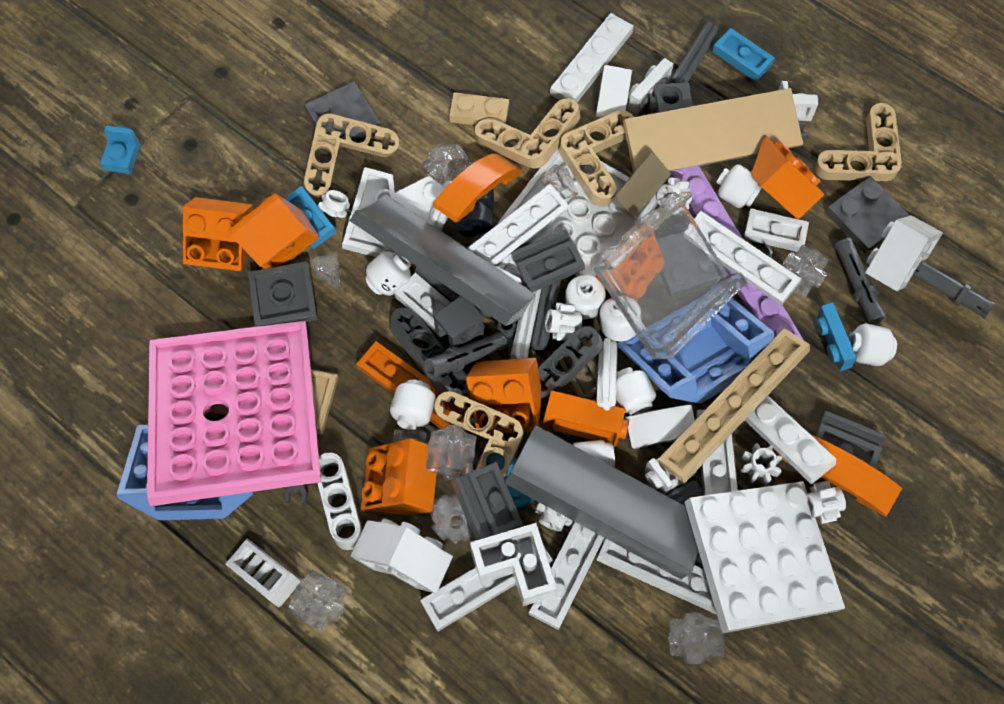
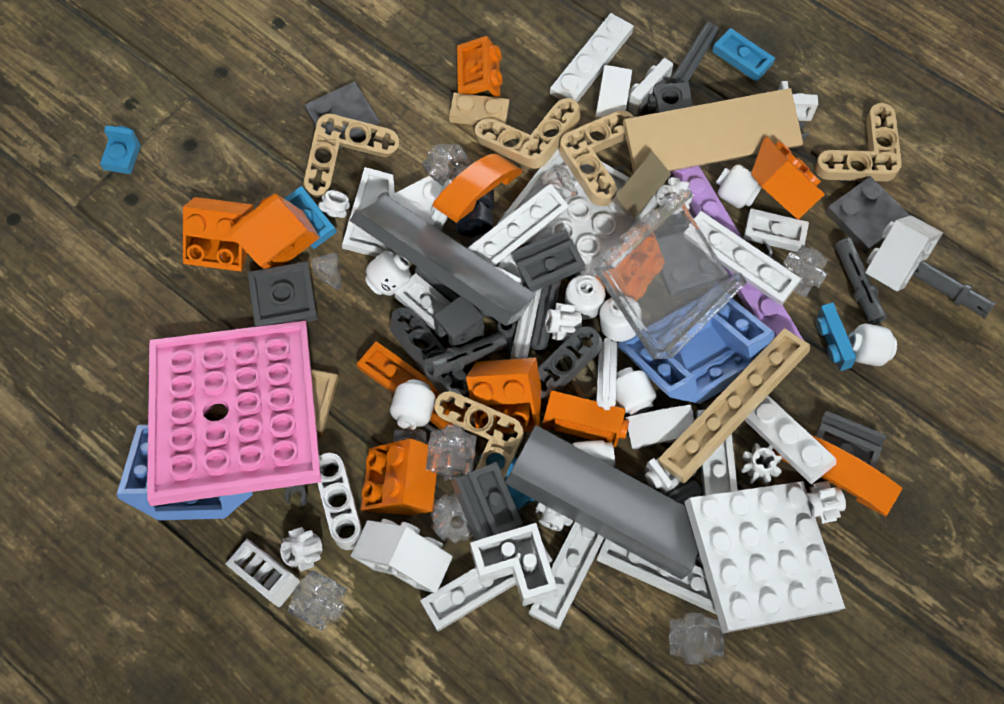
none -> white gear [280,527,322,571]
none -> orange bracket [457,36,503,97]

